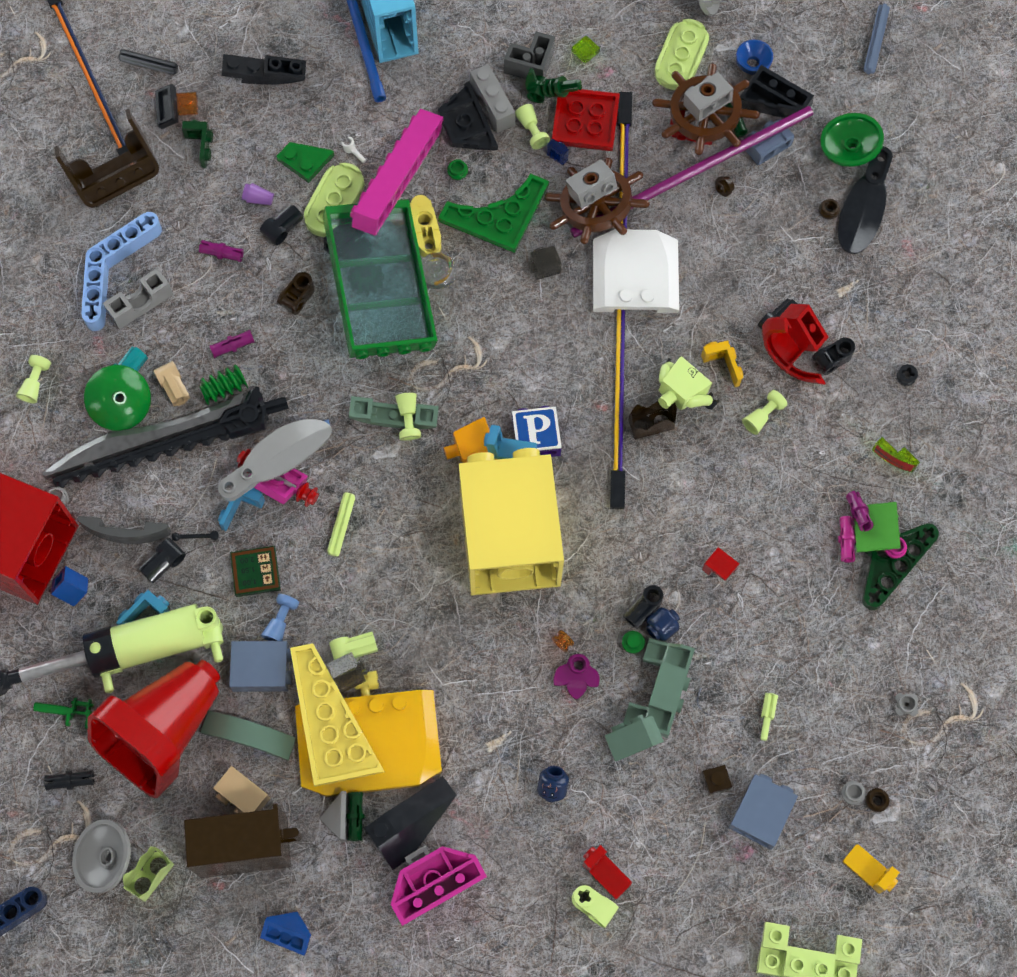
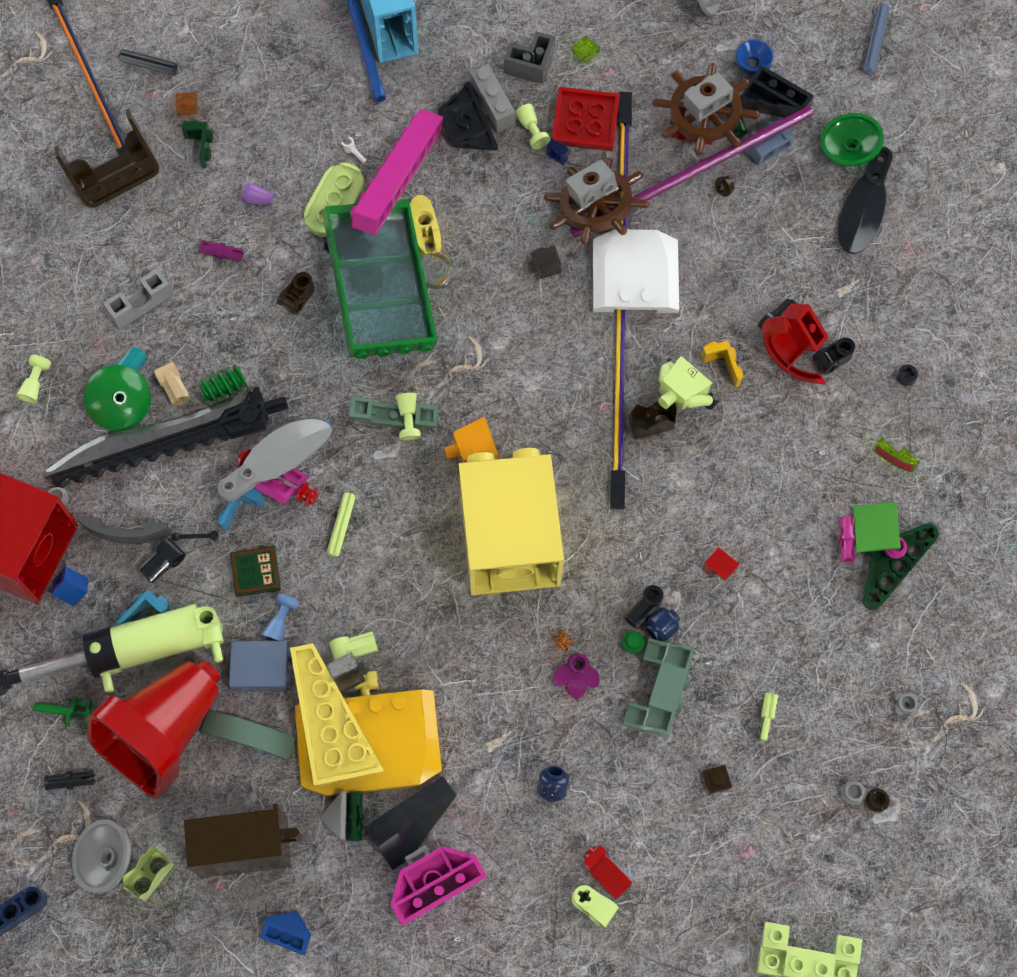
light blue beam [81,212,162,331] -> none
black tile [155,84,178,129] -> none
magenta pin [209,330,255,359] -> none
tan brick [213,766,270,814] -> none
black slope [221,54,306,85] -> none
black piece [260,204,303,246] -> none
green wing [276,142,334,183] -> none
green plate [438,173,549,253] -> none
green plate [447,159,468,180] -> none
dark azure bracket [484,425,537,459] -> none
piece [512,406,562,457] -> none
dark green piece [525,68,582,103] -> none
sand green brick [605,714,664,762] -> none
yellowish green tile [655,19,709,90] -> none
sand blue brick [728,774,798,850] -> none
yellowish green piece [742,390,787,435] -> none
dark brown plate [819,199,840,220] -> none
yellow bracket [843,844,900,894] -> none
magenta pin [846,491,874,532] -> none

